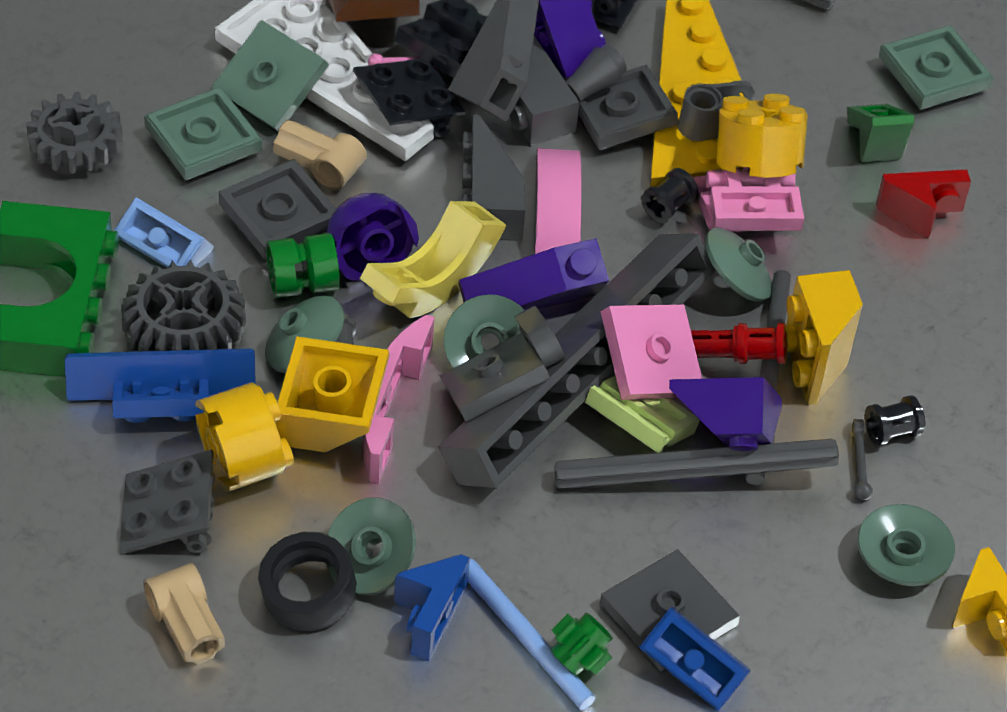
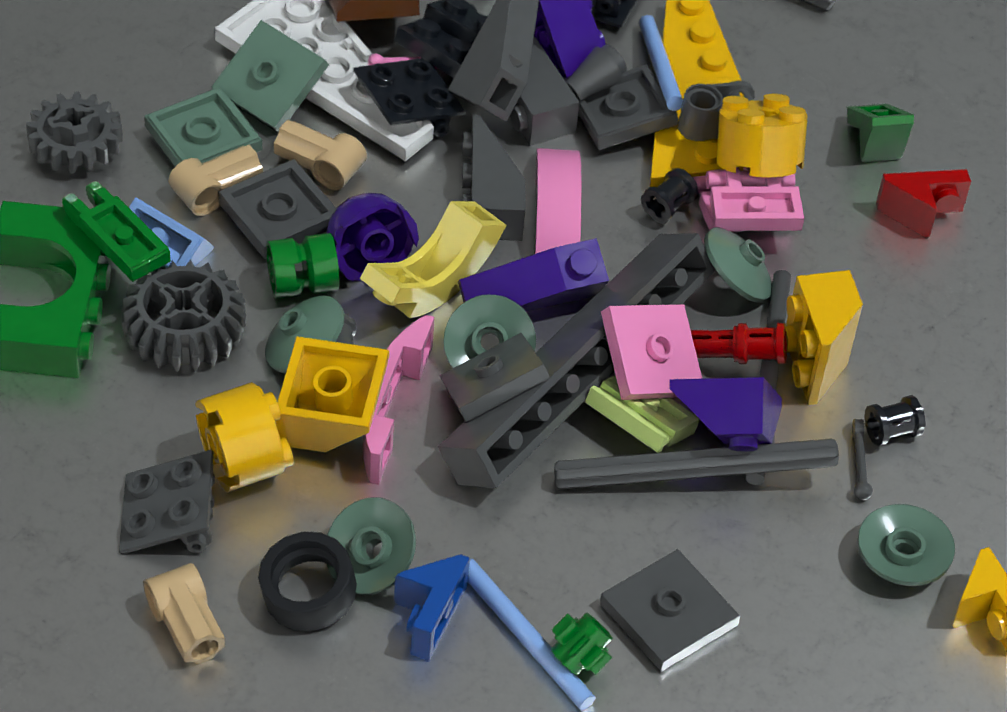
blue bracket [65,349,256,423] -> none
dark grey beam [514,305,565,368] -> none
blue slope [639,606,750,711] -> none
sand green plate [878,25,994,110] -> none
none -> green hinge [62,181,171,282]
none -> tan piece [168,145,263,216]
none -> light blue bar [639,15,683,111]

